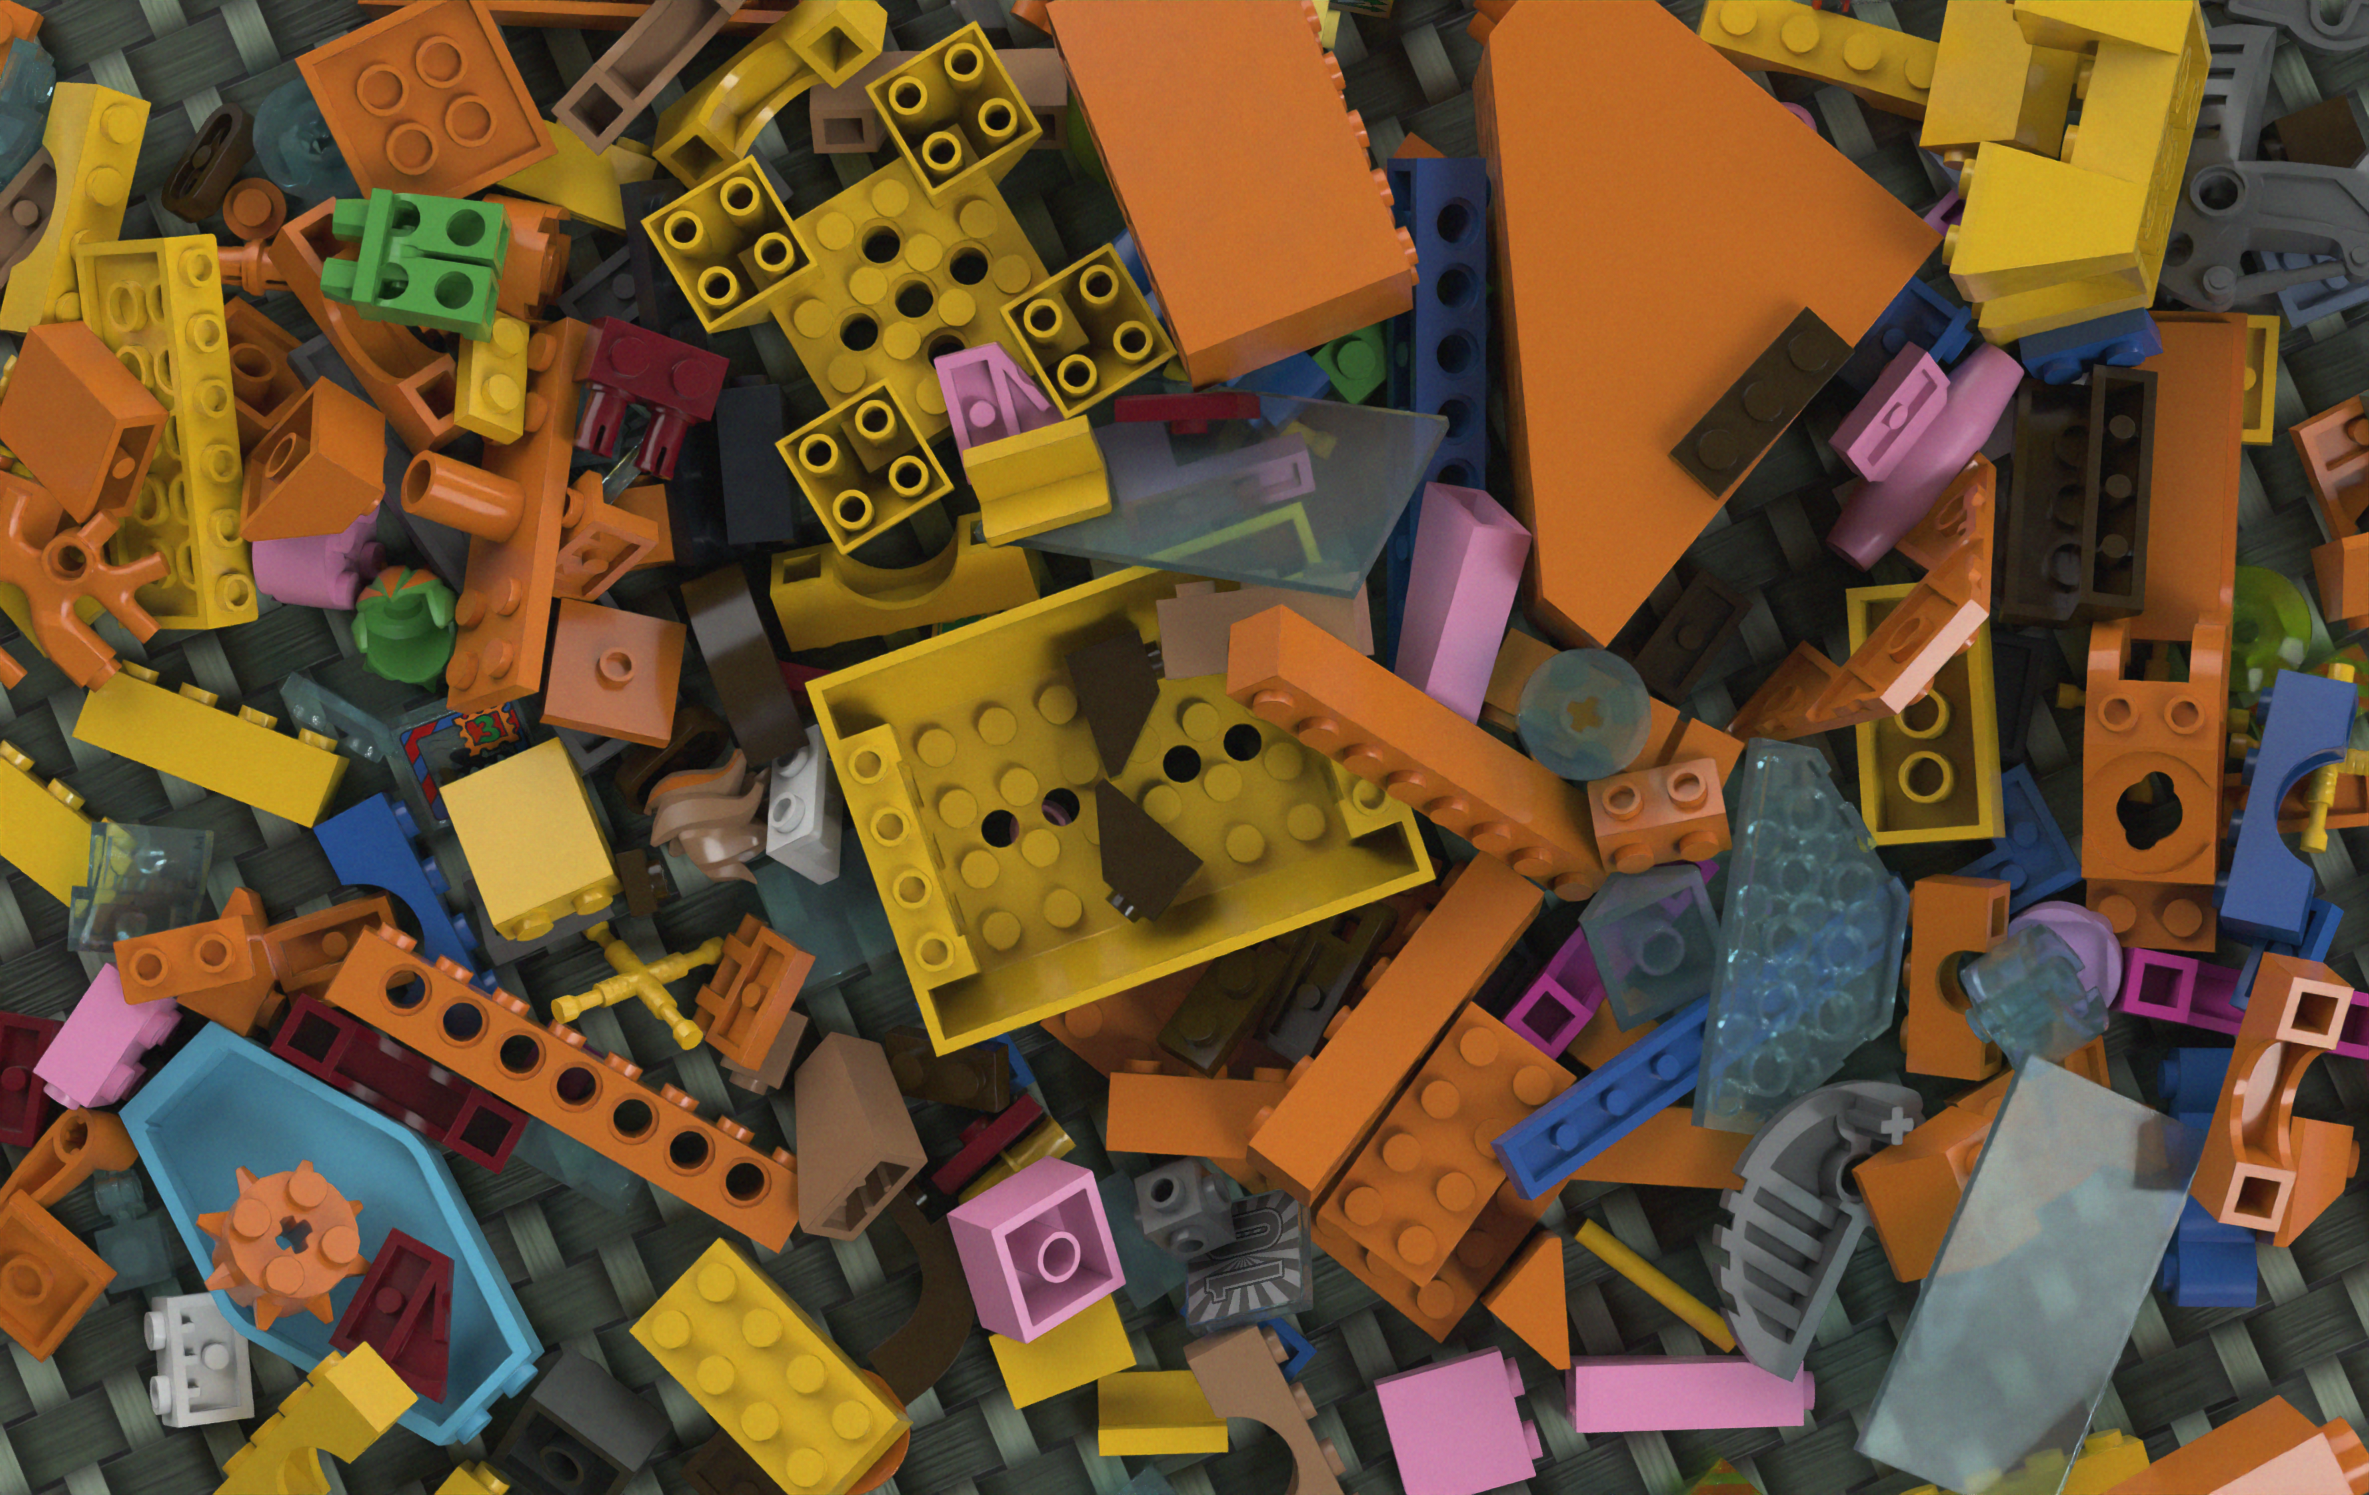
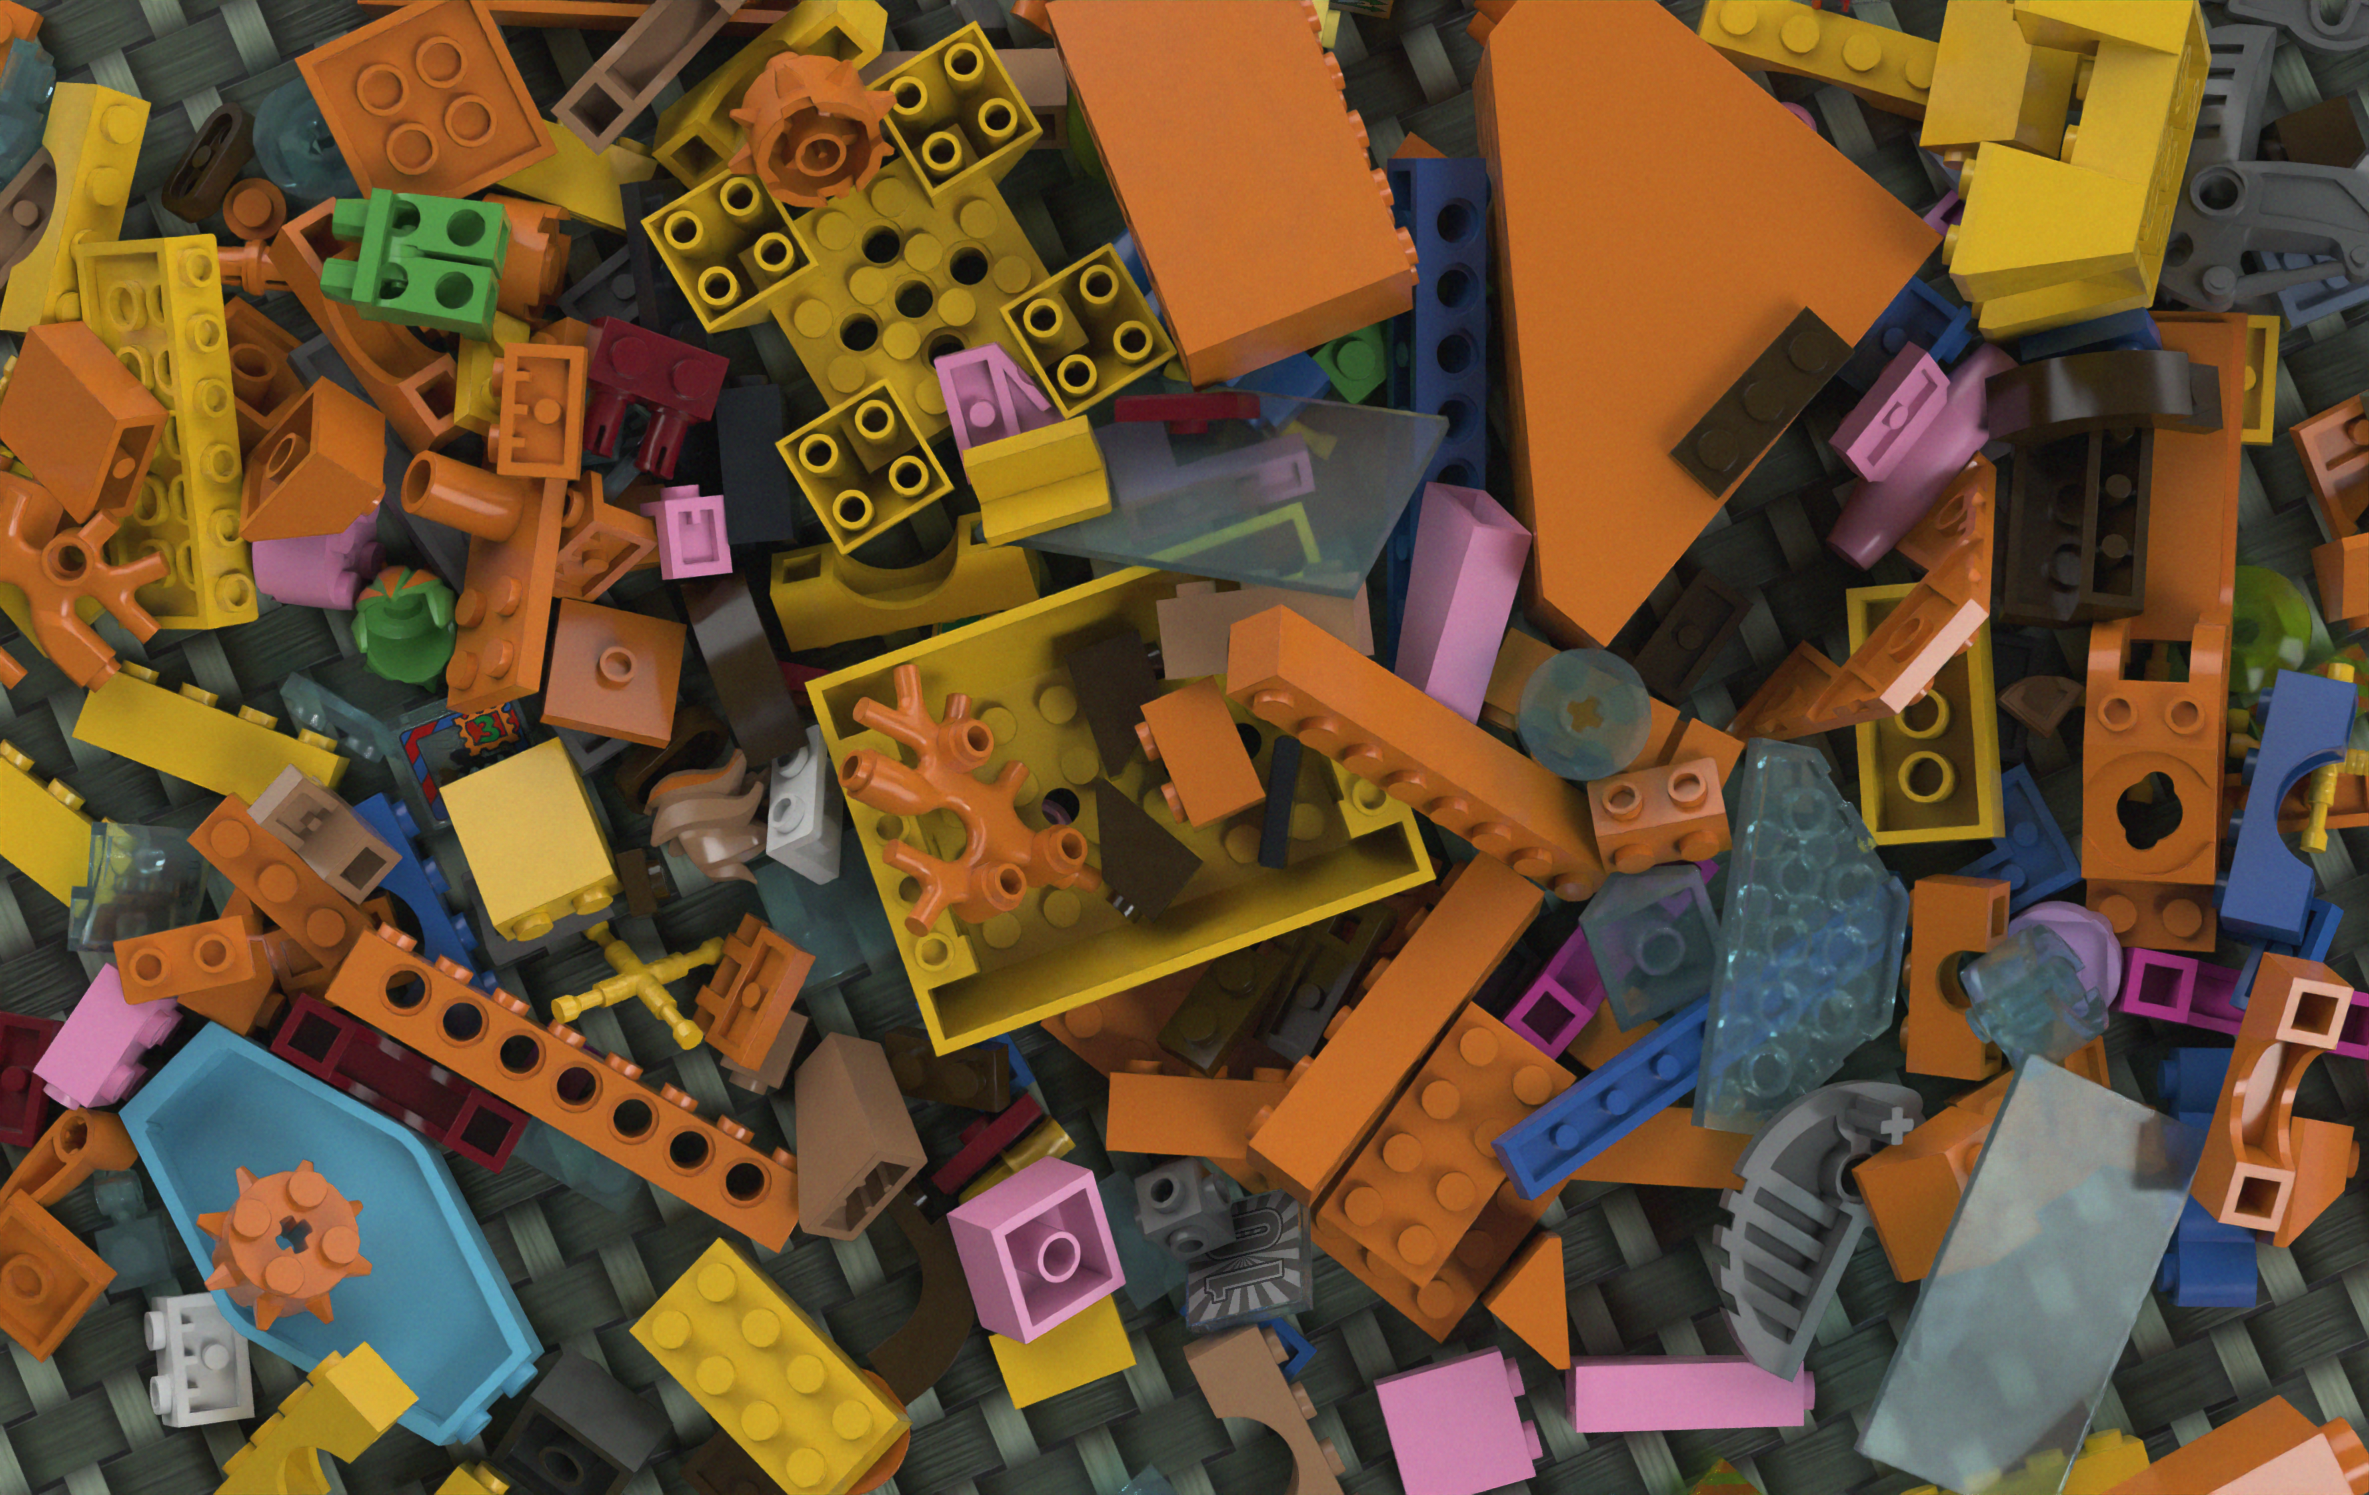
dark red wing [328,1227,455,1404] -> none
yellow panel [1098,1370,1228,1456] -> none
yellow bar [1573,1218,1736,1353] -> none
none -> orange plate [187,792,377,972]
none -> medium nougat brick [246,763,403,905]
none -> orange bracket [488,342,588,481]
none -> bright pink bracket [640,485,732,580]
none -> orange brick [728,52,897,208]
none -> orange plant [838,664,1103,937]
none -> orange brick [1134,675,1266,833]
none -> black tile [1258,735,1304,869]
none -> dark brown arch [1985,350,2223,447]
none -> medium nougat tile [1995,675,2086,739]

